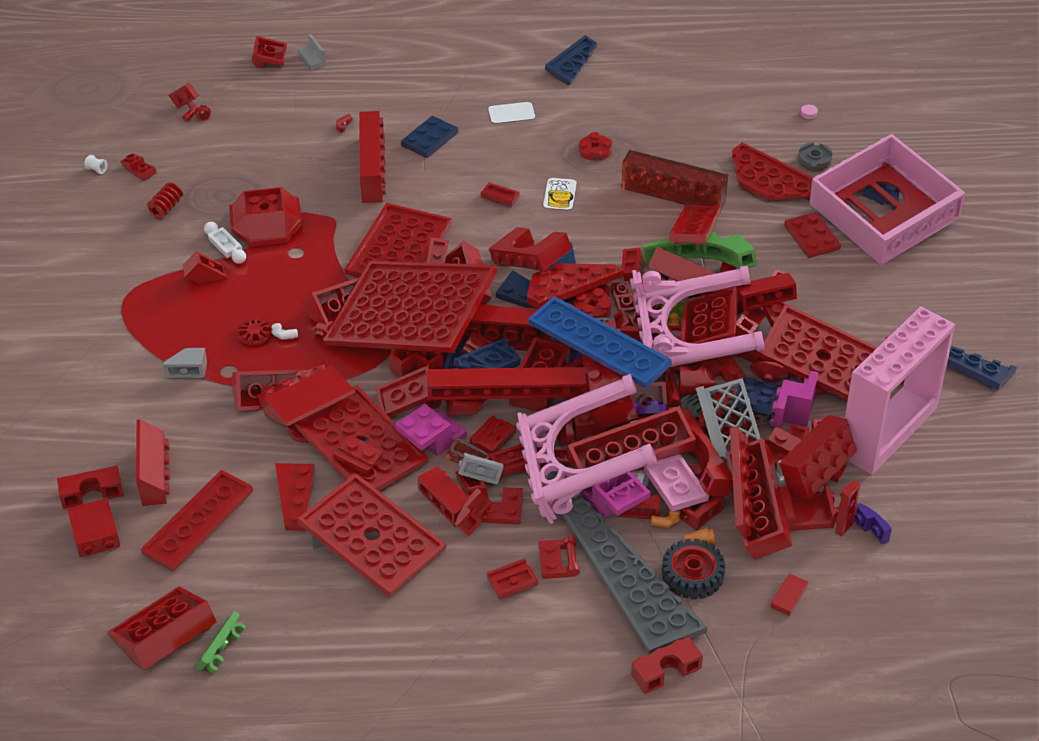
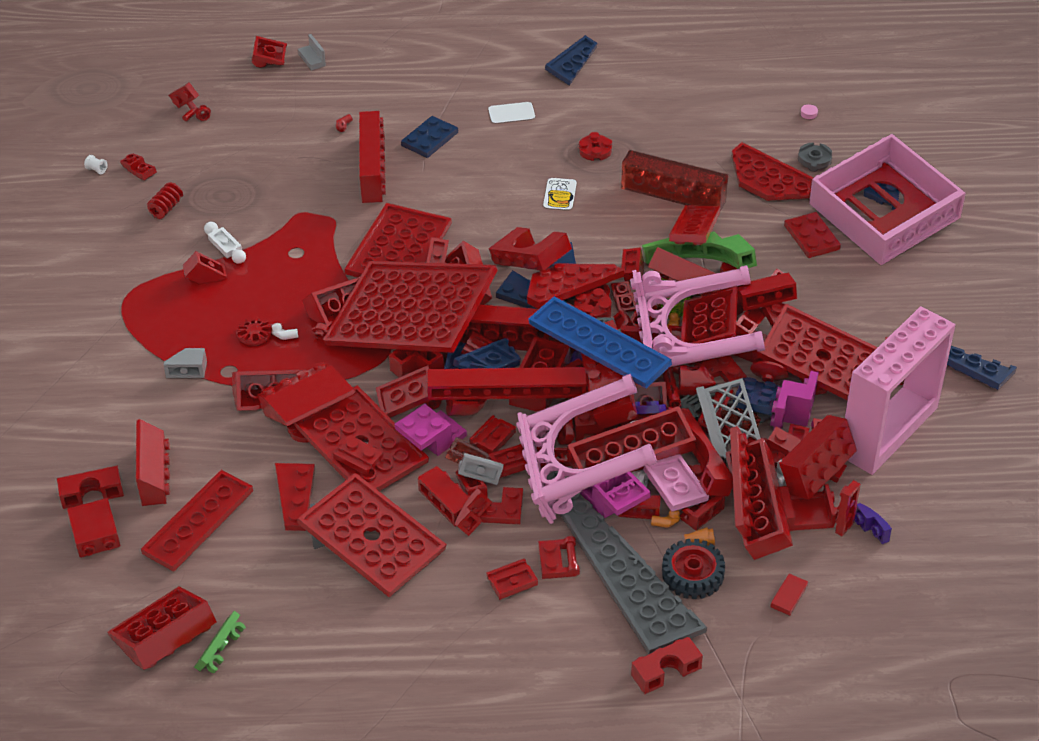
red piece [229,187,302,247] -> none
red plate [481,182,520,207] -> none

